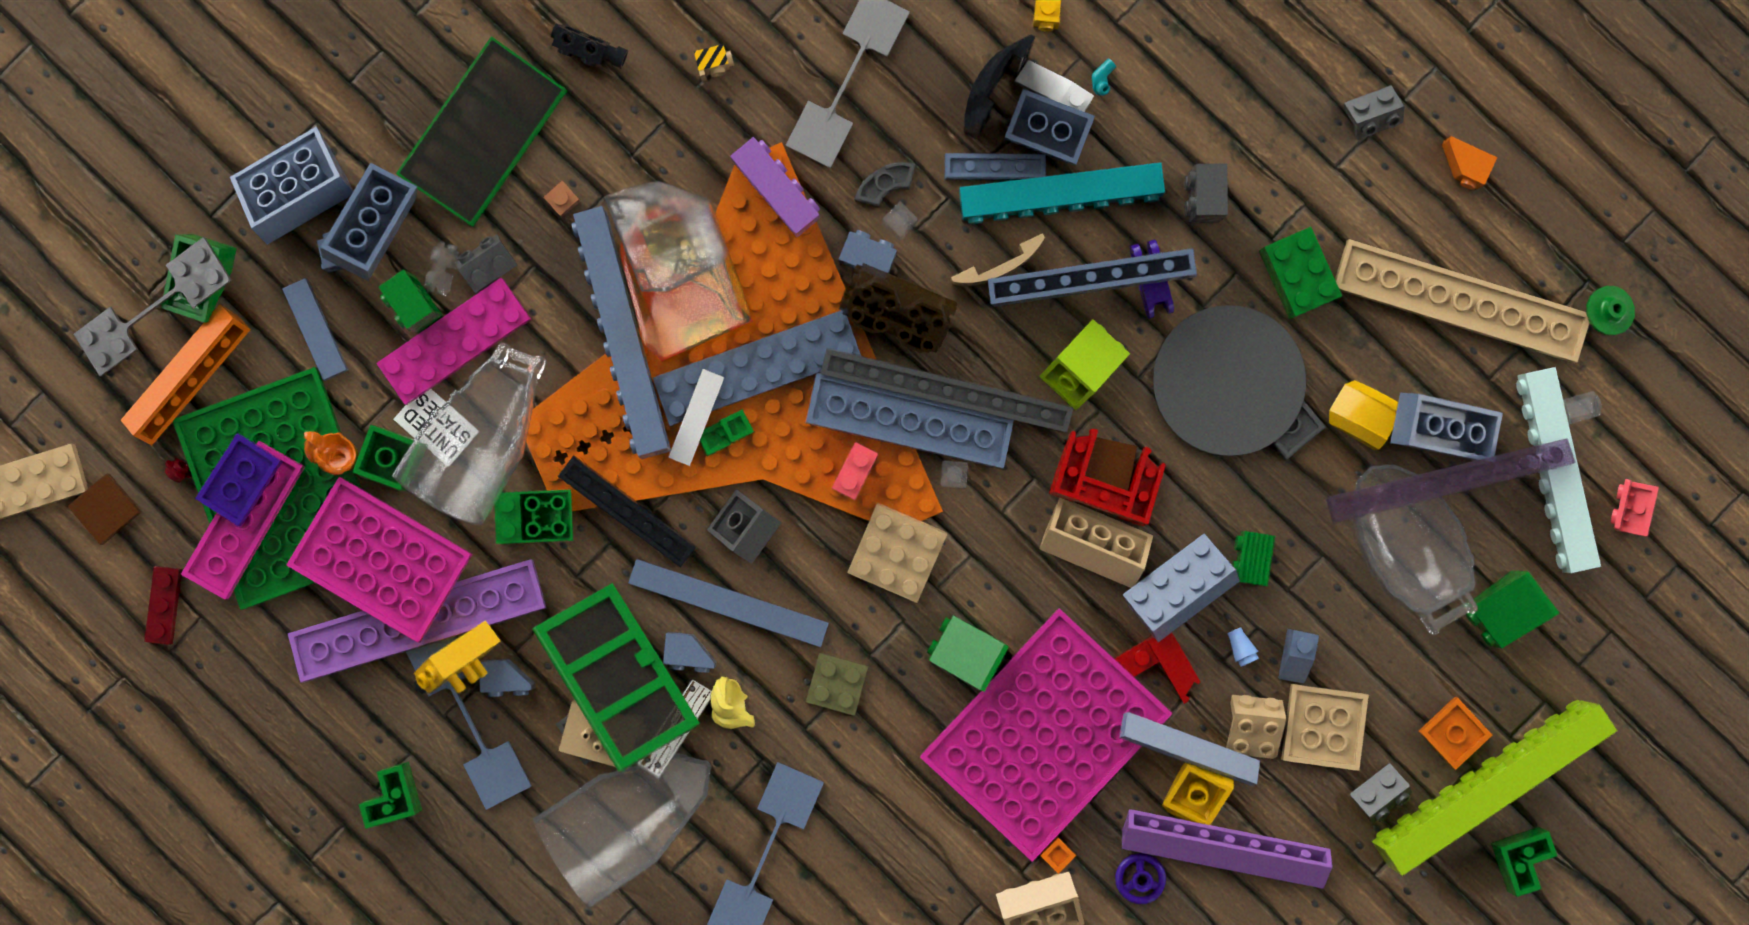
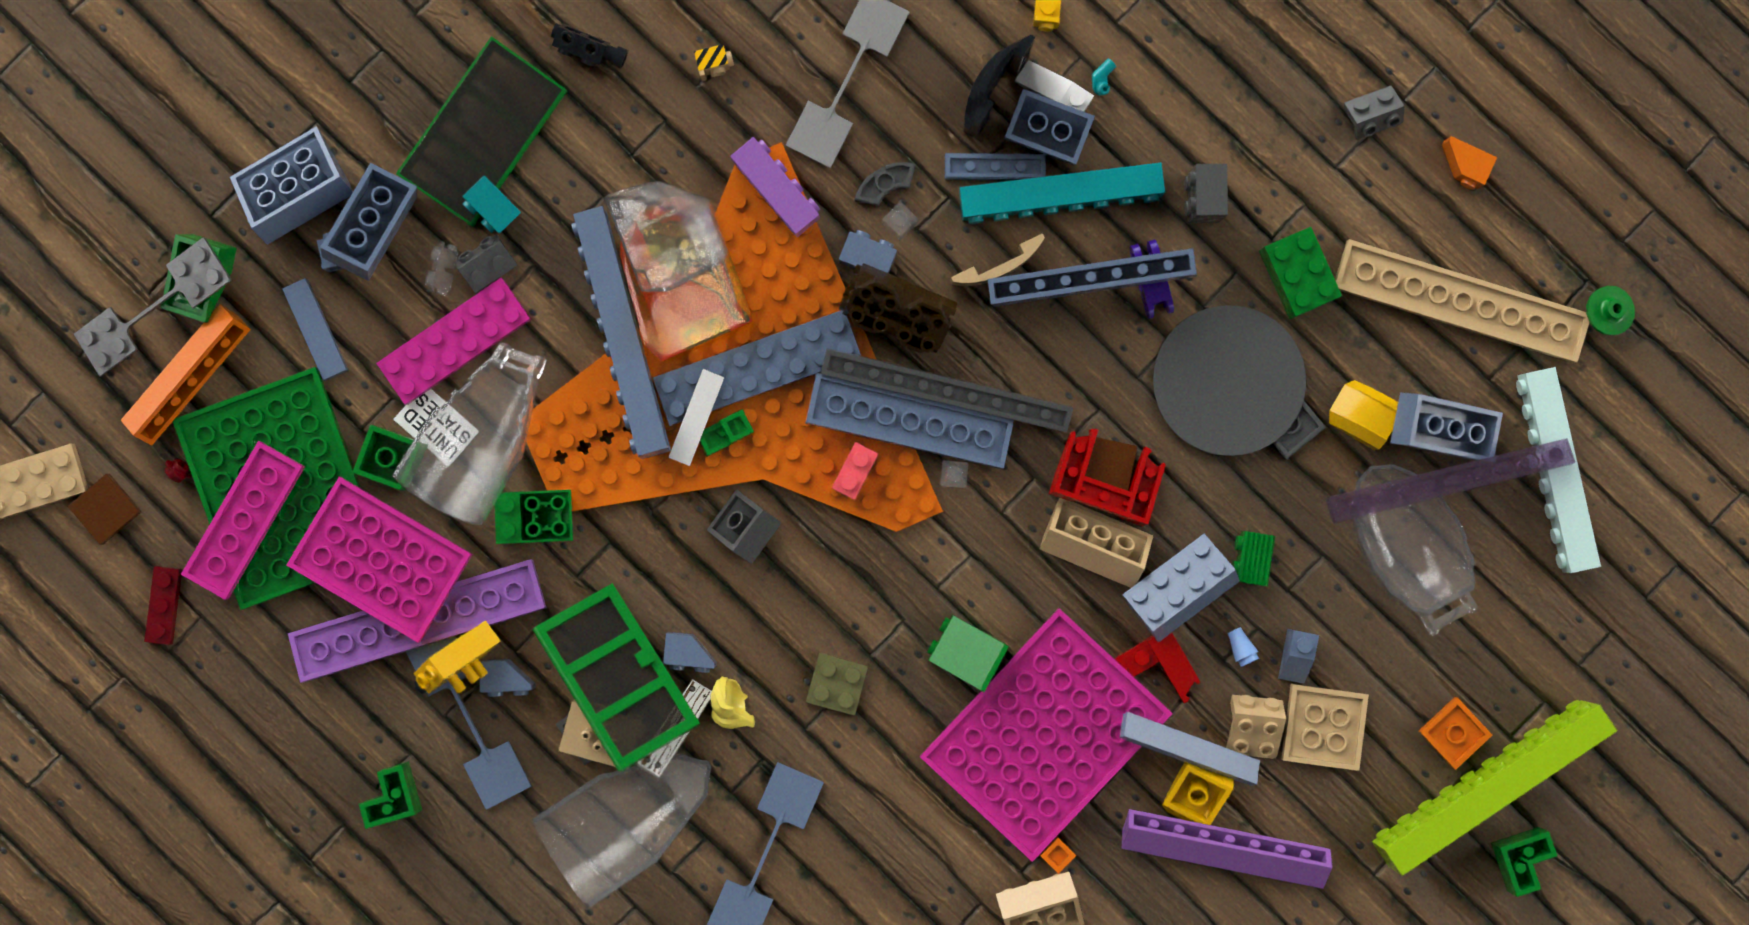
dark purple plate [195,433,283,526] -> none
orange hair [304,431,359,475] -> none
green brick [378,269,444,334] -> none
nougat plate [544,181,580,217] -> none
black tile [558,455,696,568] -> none
sand blue tile [628,559,829,647] -> none
tan plate [847,502,947,603] -> none
lime slope [1039,319,1130,411] -> none
dark purple piece [1115,853,1166,904] -> none
bracket [1350,763,1412,824] -> none
green slope [1463,570,1559,649] -> none
clear brick [1563,391,1602,424] -> none
coral bracket [1611,479,1659,537] -> none
none -> teal brick [462,175,521,234]

